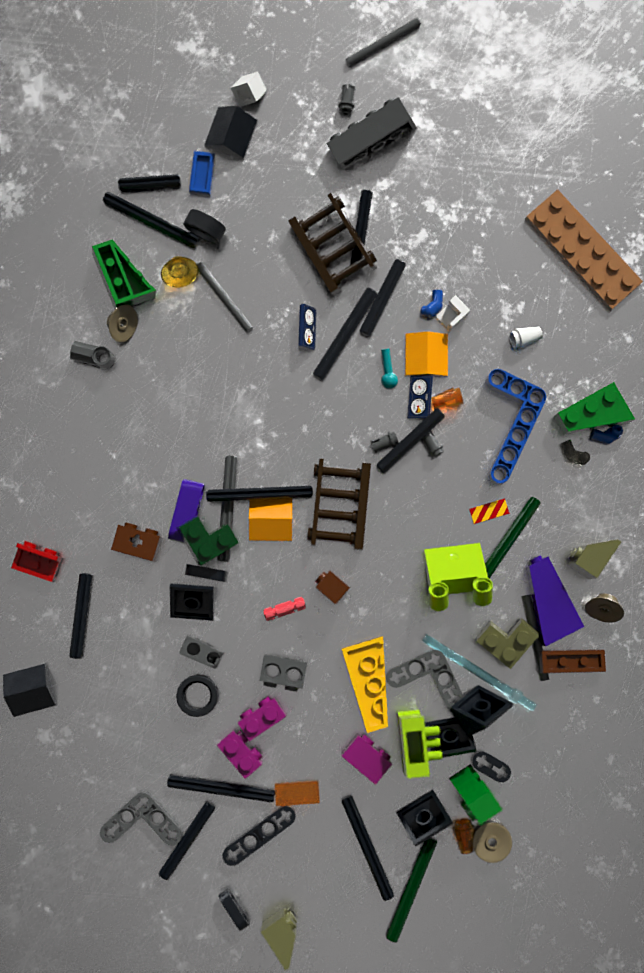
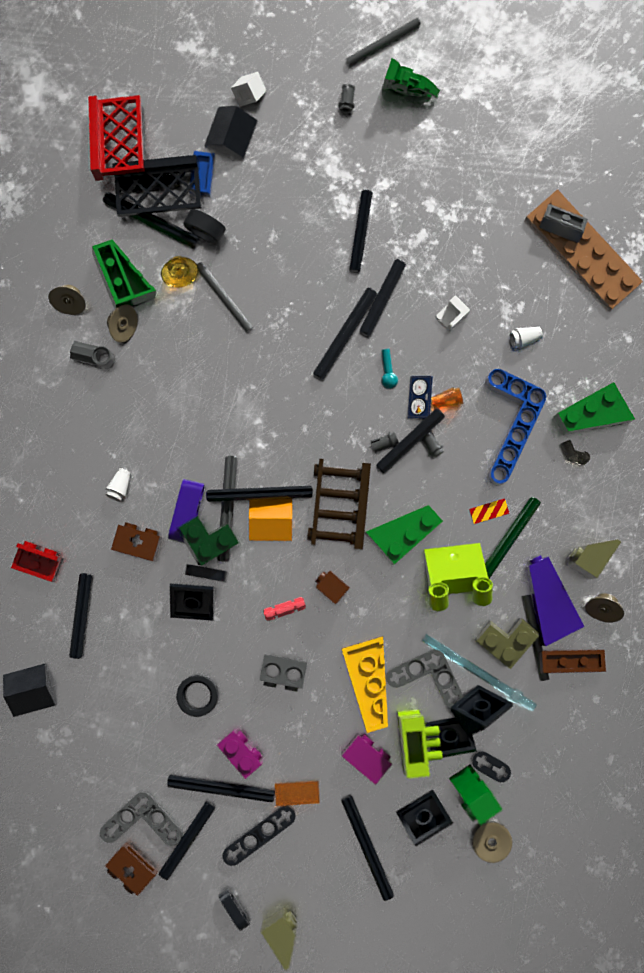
dark grey leg [179,634,223,669] -> none
magenta brick [237,696,287,741] -> none
dark brown fence [288,193,378,295] -> none
slope [298,304,316,350] -> none
dark grey wedge [326,97,417,169] -> none
dark green axle [386,837,437,943] -> none
light orange slope [405,332,448,377] -> none
blue arm [421,290,443,318] -> none
clear orange cone [453,819,474,854] -> none
blue arm [590,424,623,444] -> none
none -> dark tan piece [48,285,86,315]
none -> red fence [88,95,144,181]
none -> white cone [105,468,131,502]
none -> reddish brown brick [105,842,158,896]
none -> black fence [112,155,202,217]
none -> green wedge [365,505,443,565]
none -> green piece [382,58,440,98]
none -> dark grey slope [539,204,588,243]

